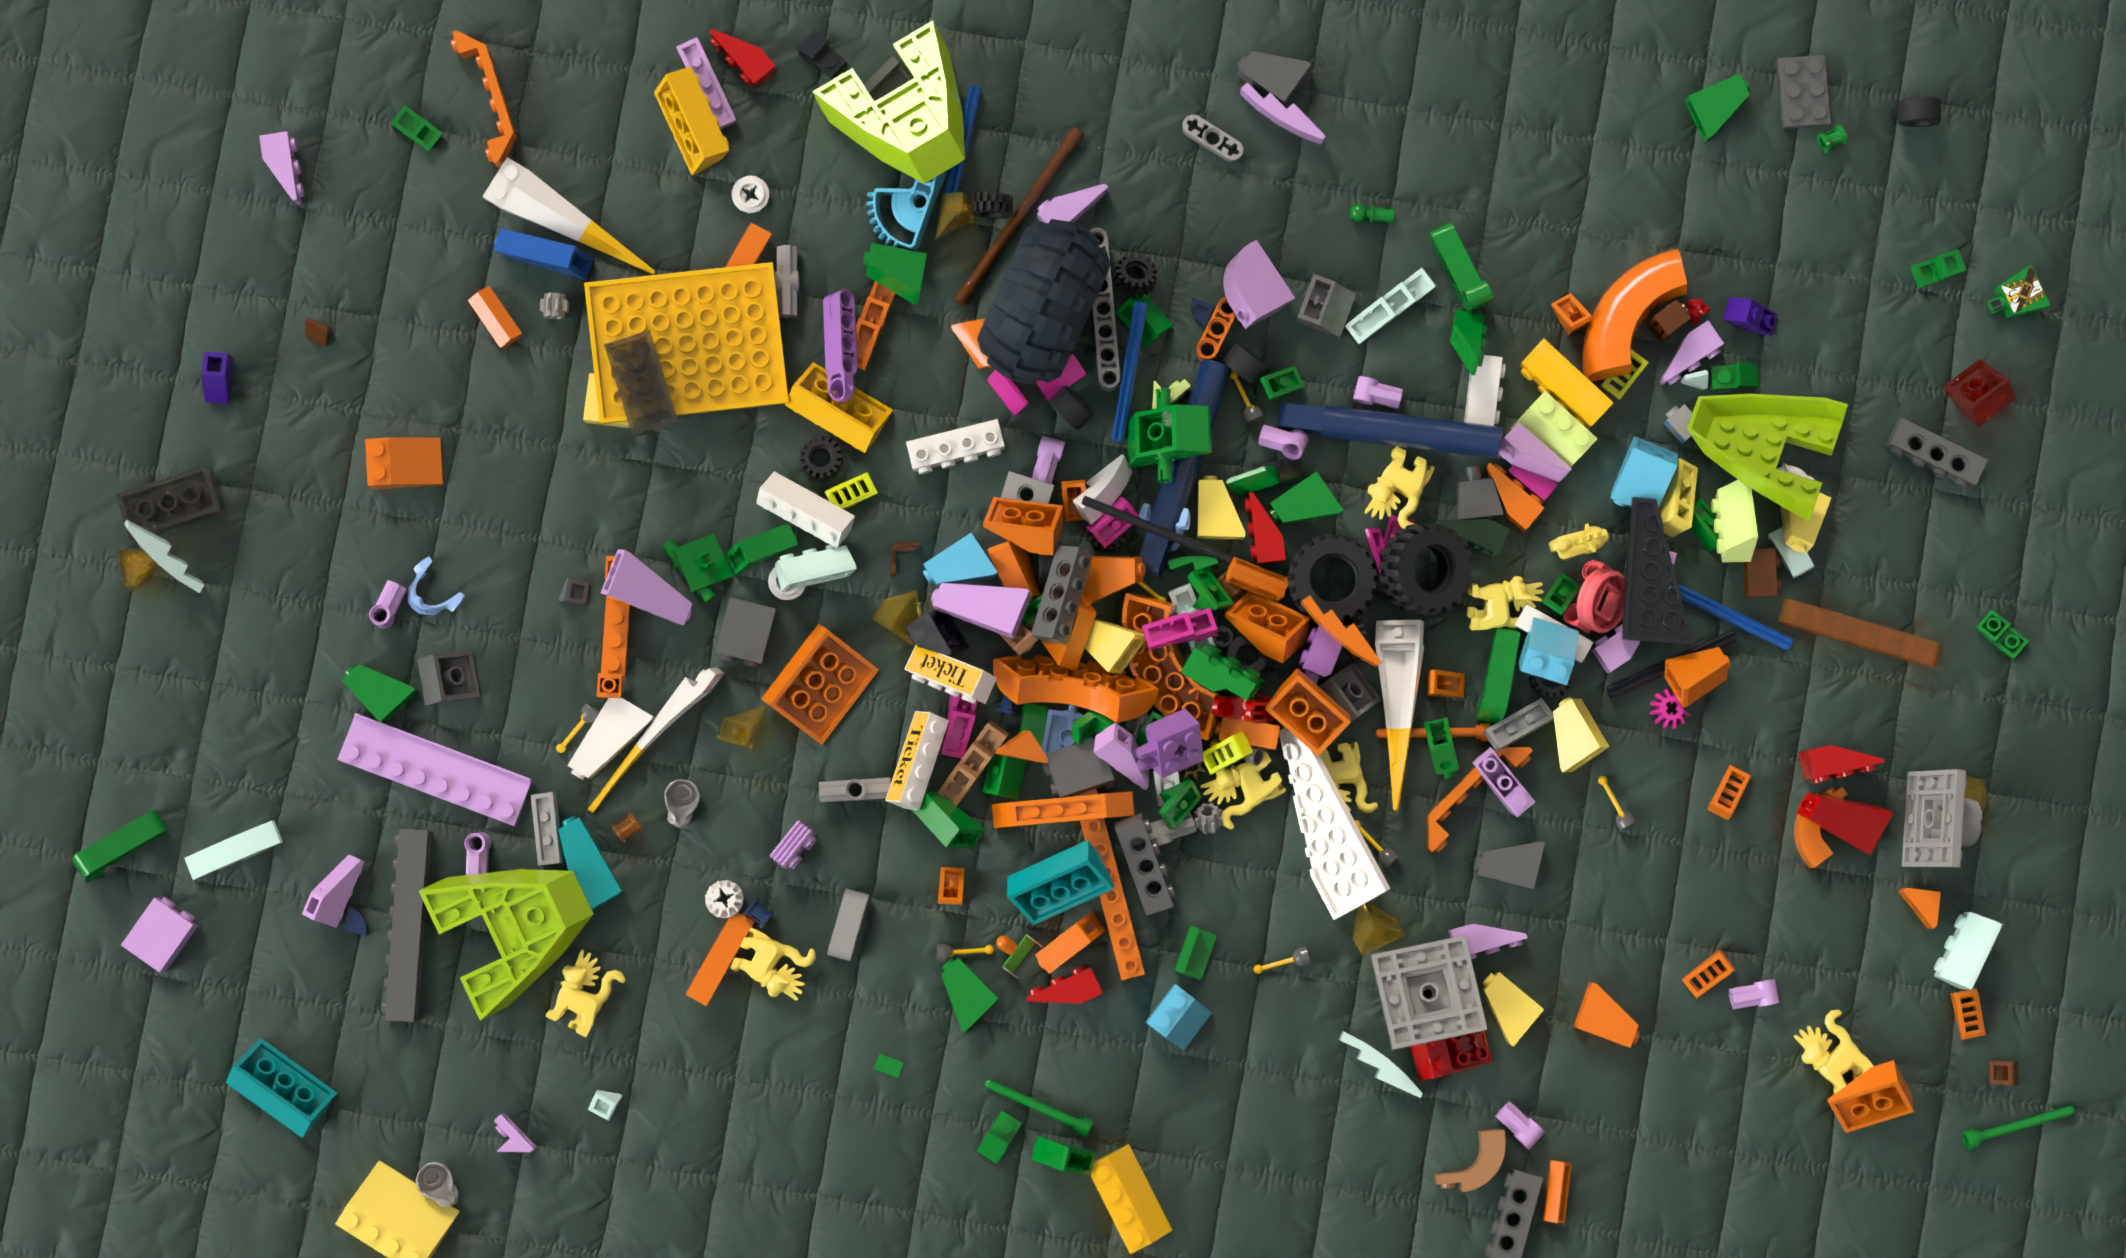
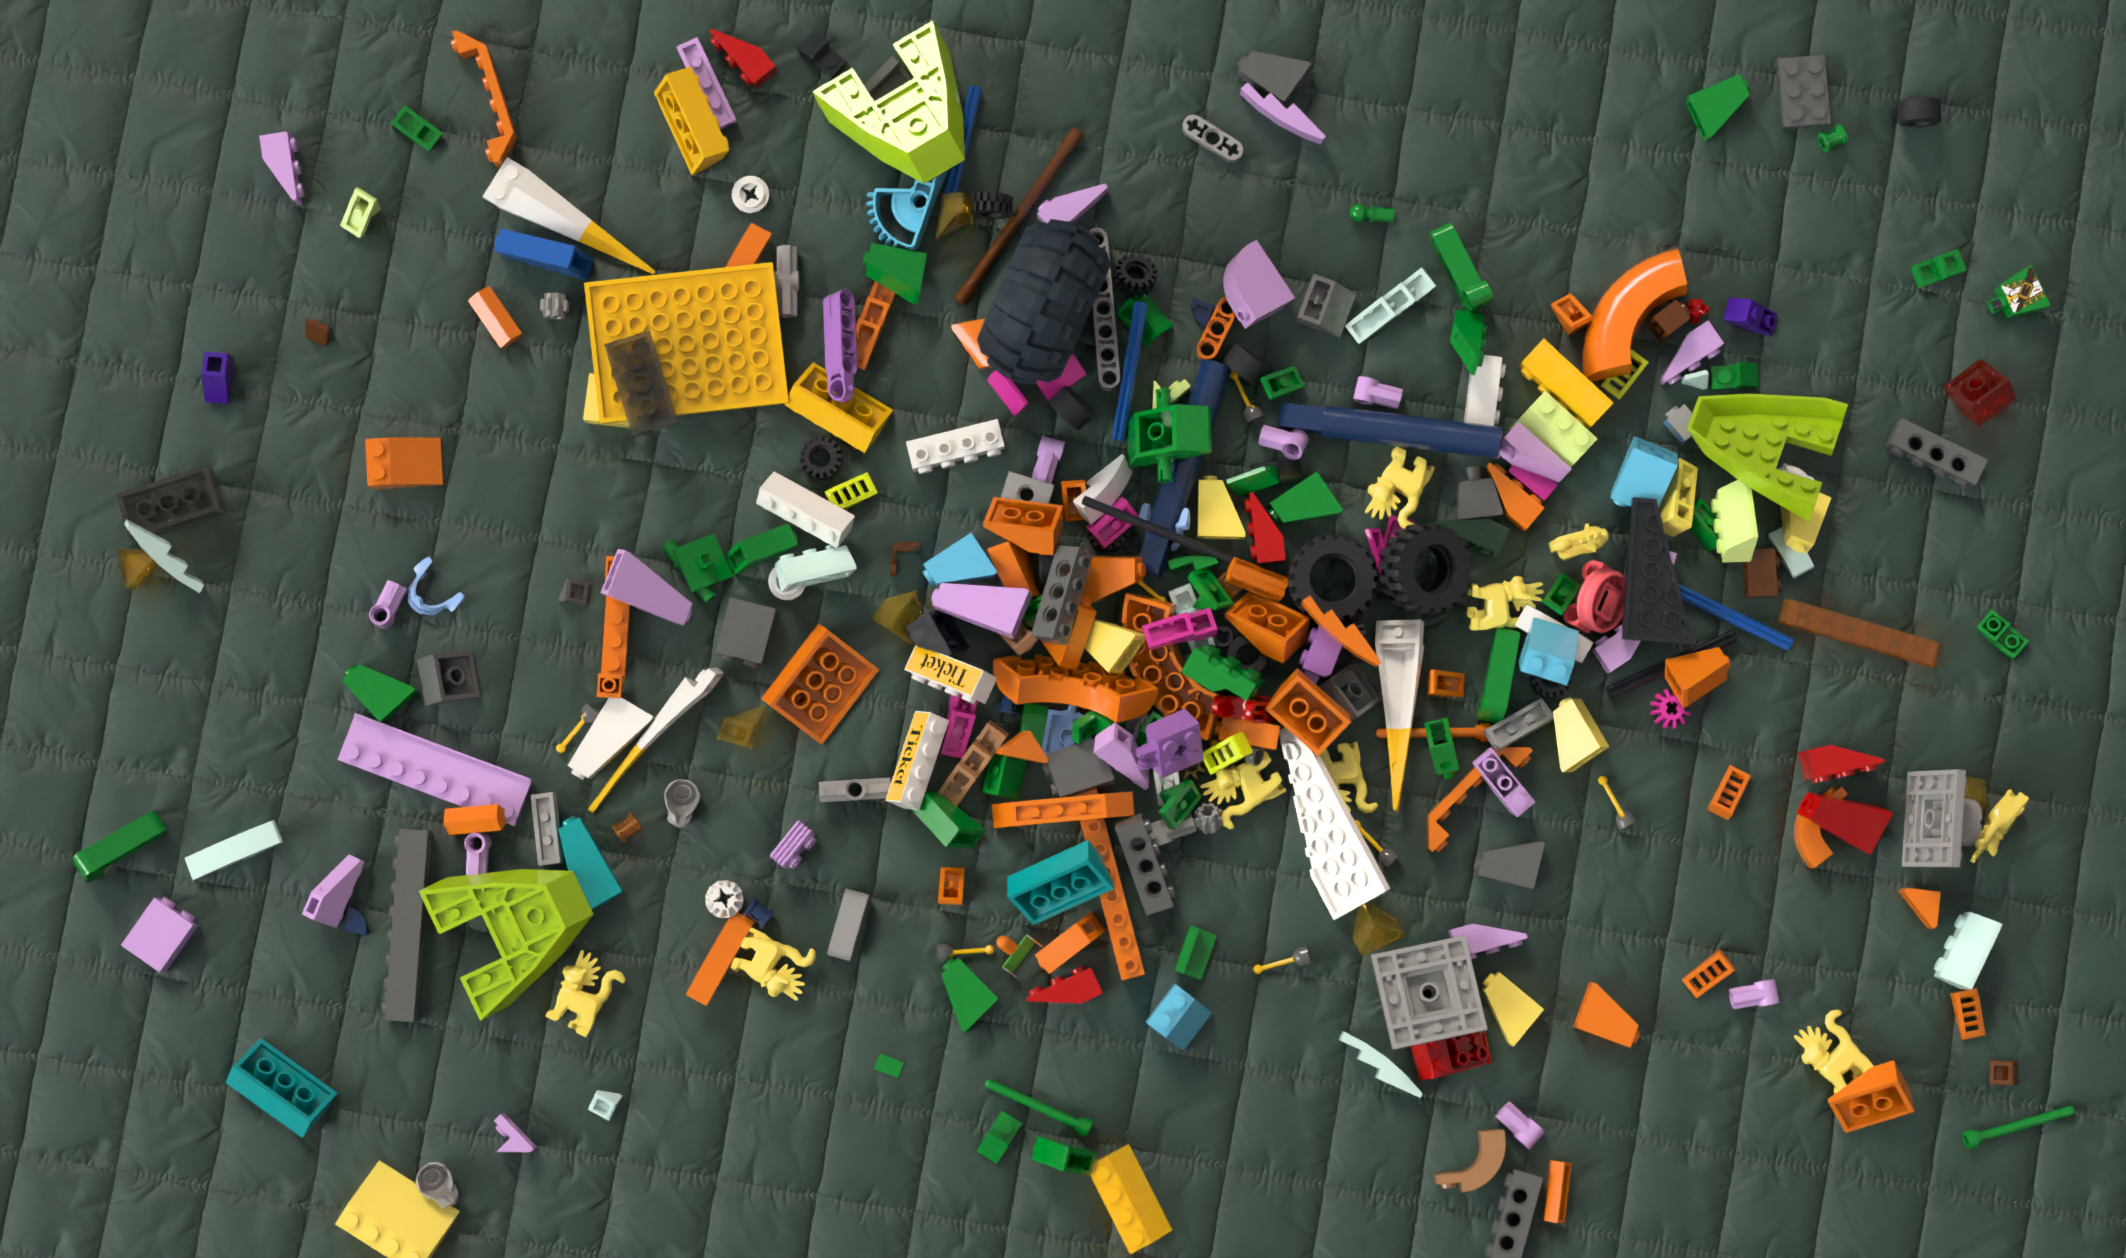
none -> yellowish green slope [340,187,381,238]
none -> orange piece [443,804,506,835]
none -> light yellow animal [1971,789,2029,863]

